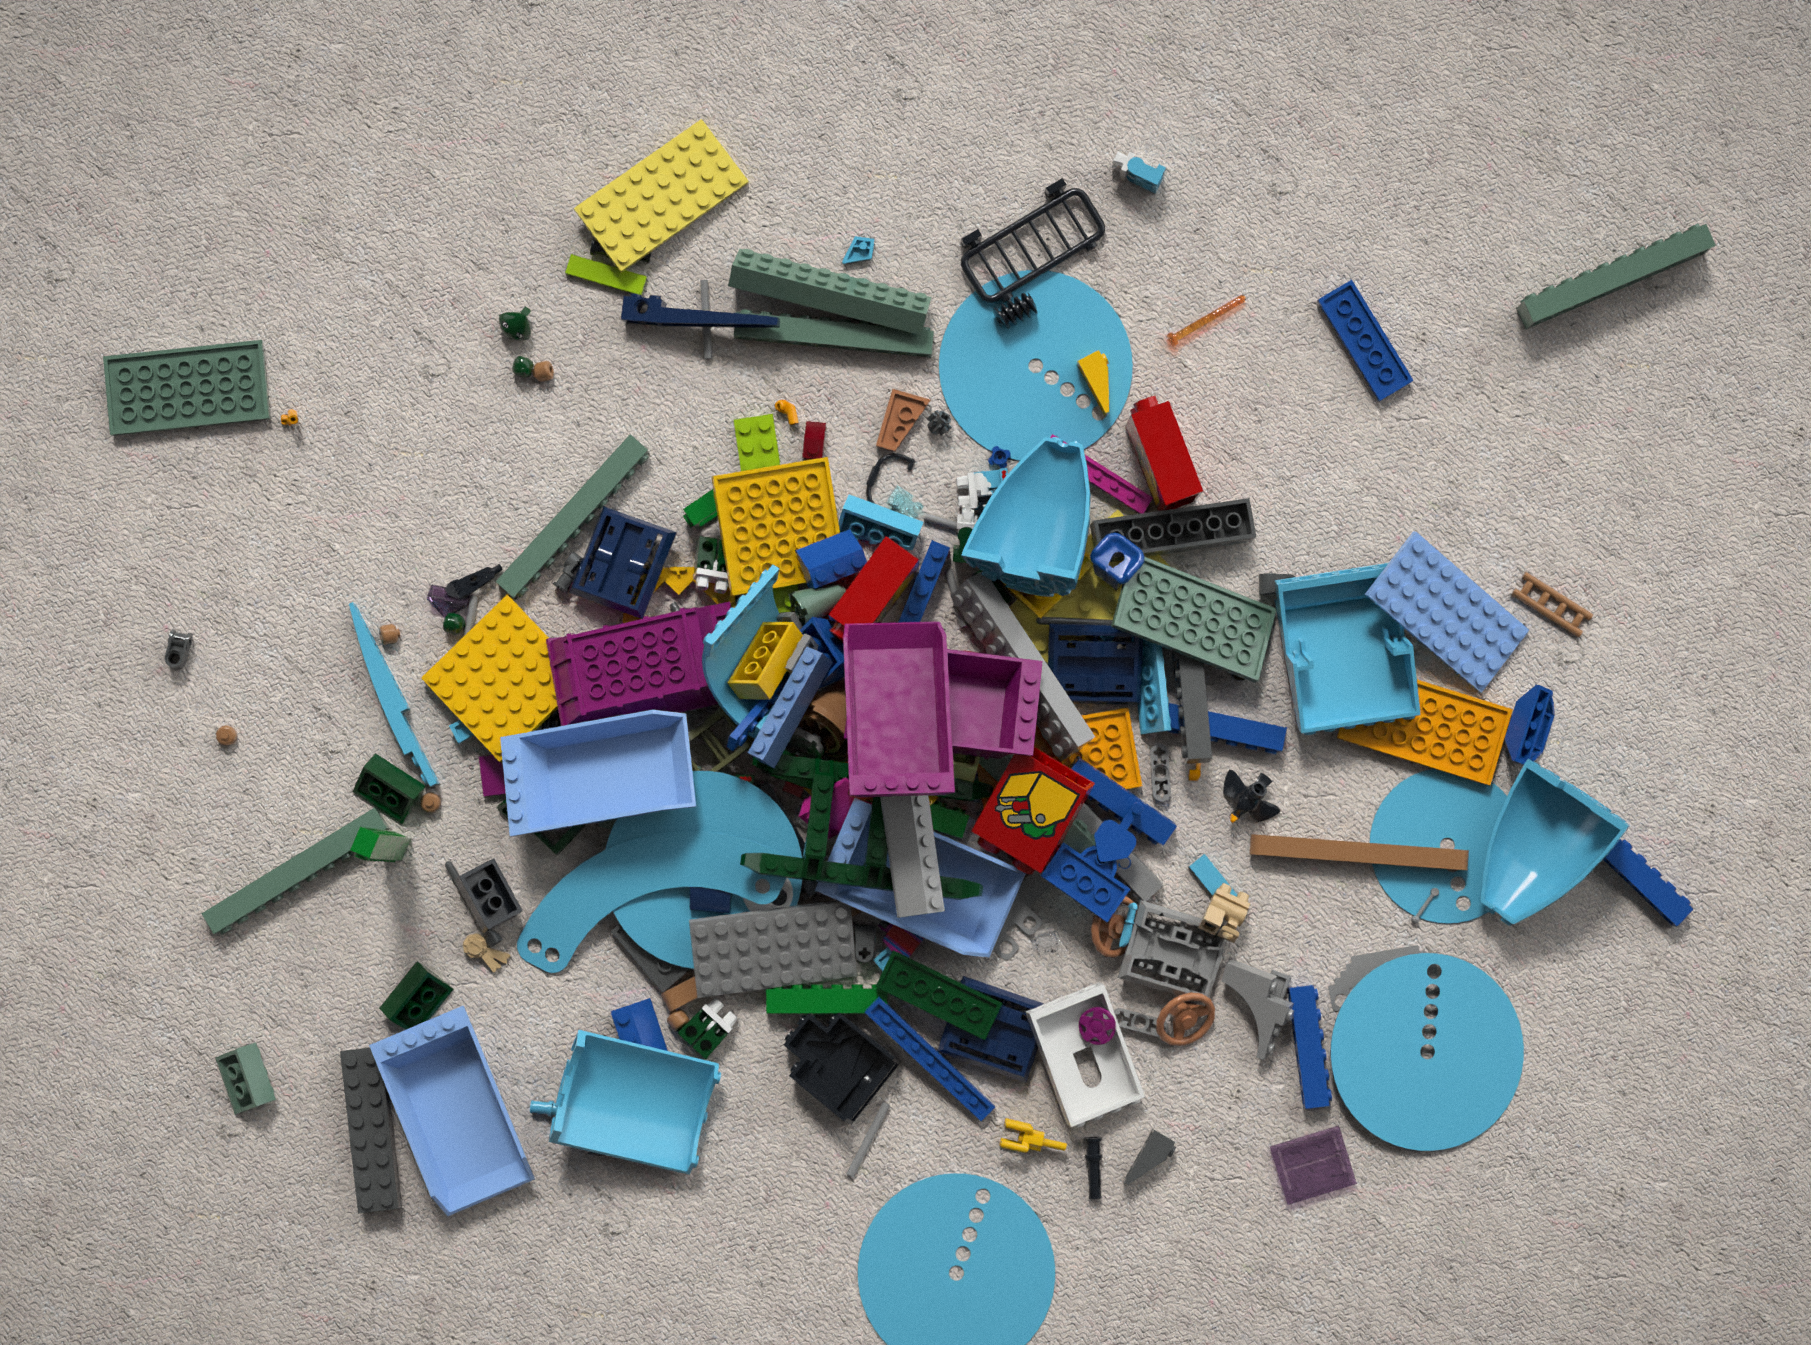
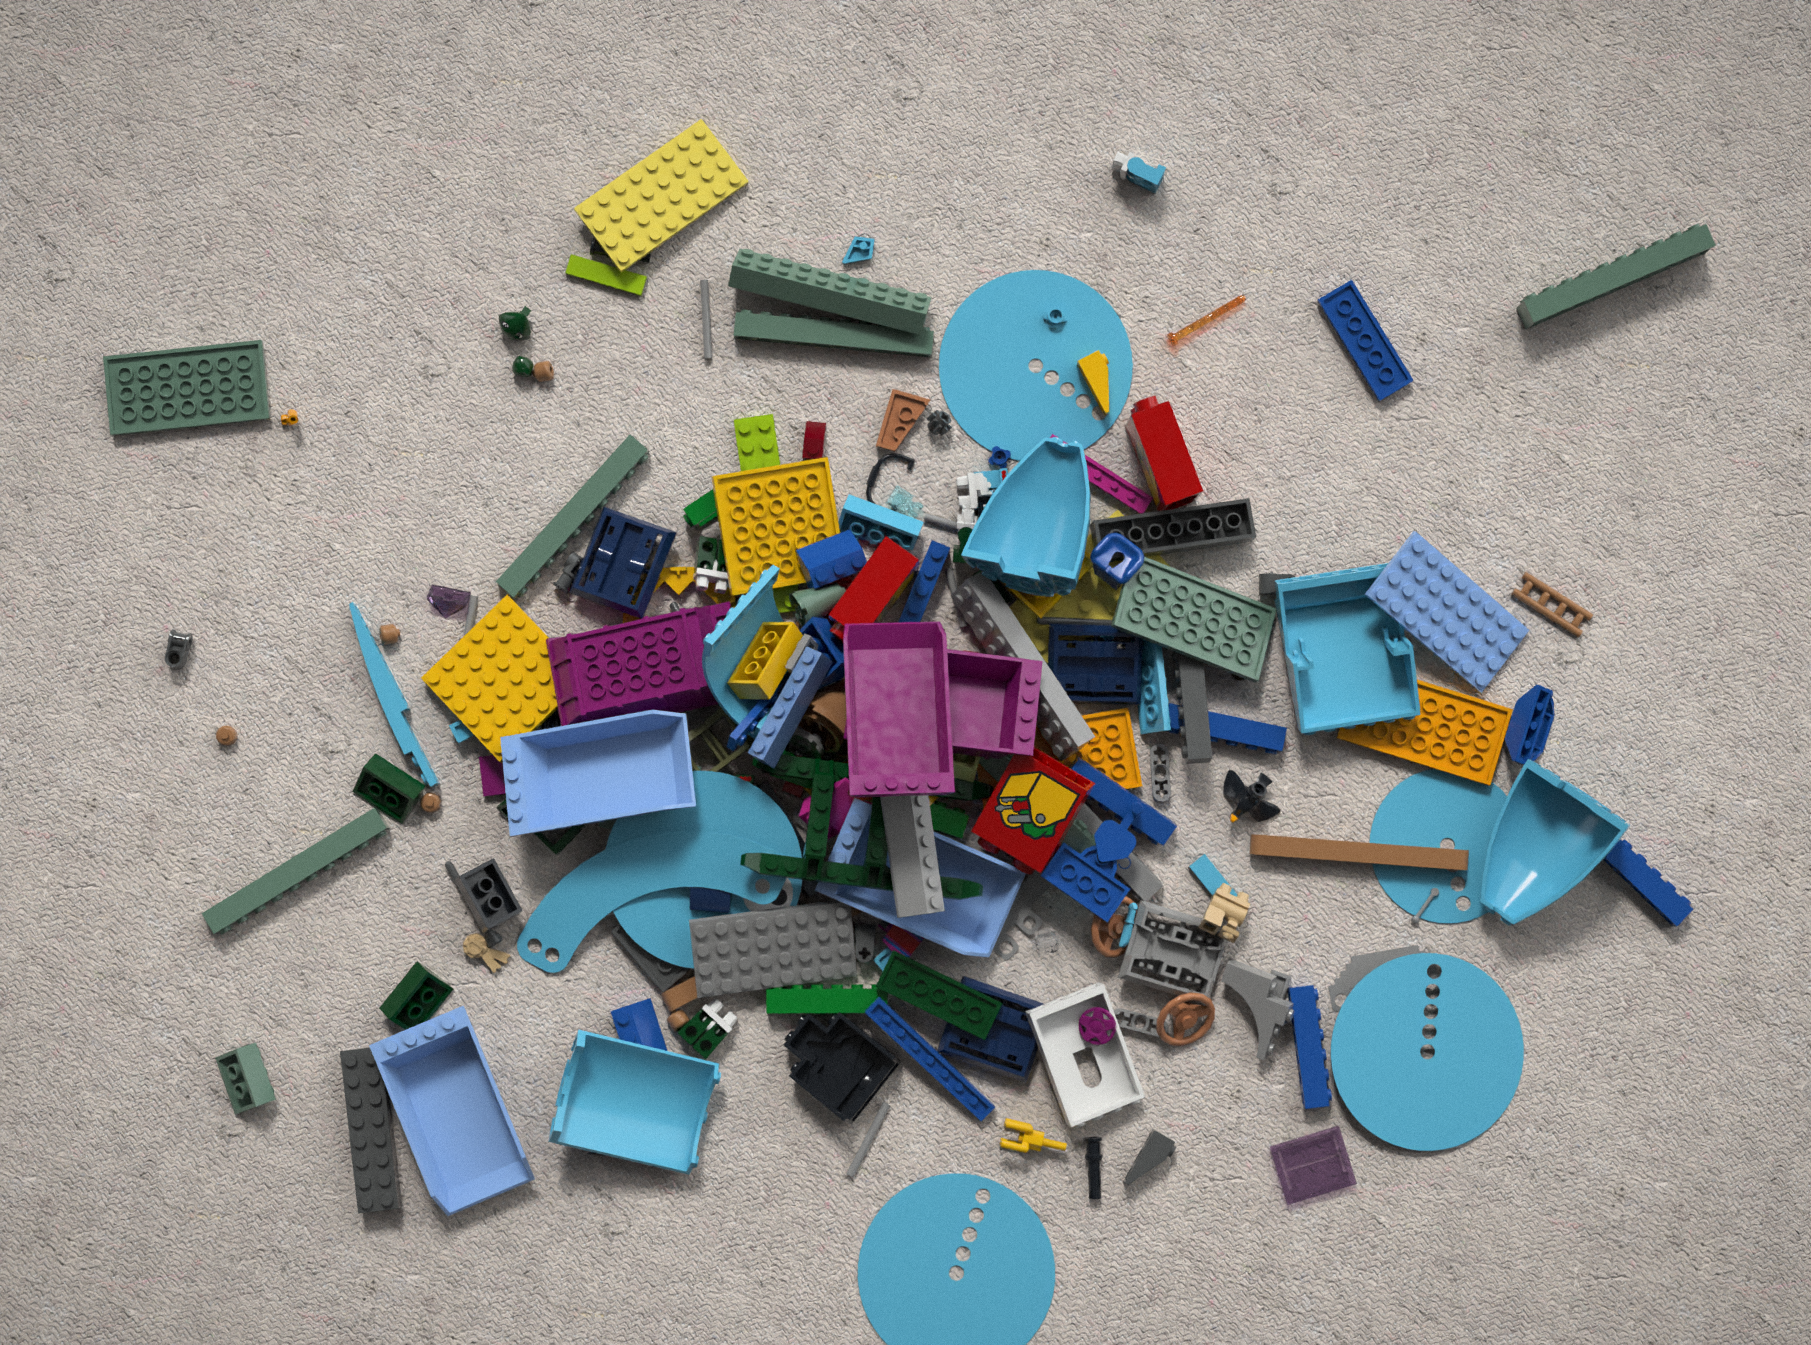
green brick [350,827,411,863] -> none
dark green piece [443,613,466,635] -> none
black piece [445,564,503,601] -> none
medium azure pin [530,1100,557,1117] -> none
dark blue piece [621,294,780,328] -> none
light orange arm [775,399,799,425] -> none
light grey plate [776,612,803,630] -> none
black bar [960,178,1105,303] -> none
black piece [993,293,1038,329] -> none
light orange hand [1189,763,1201,781] -> none
none -> medium azure plate [1043,305,1067,329]

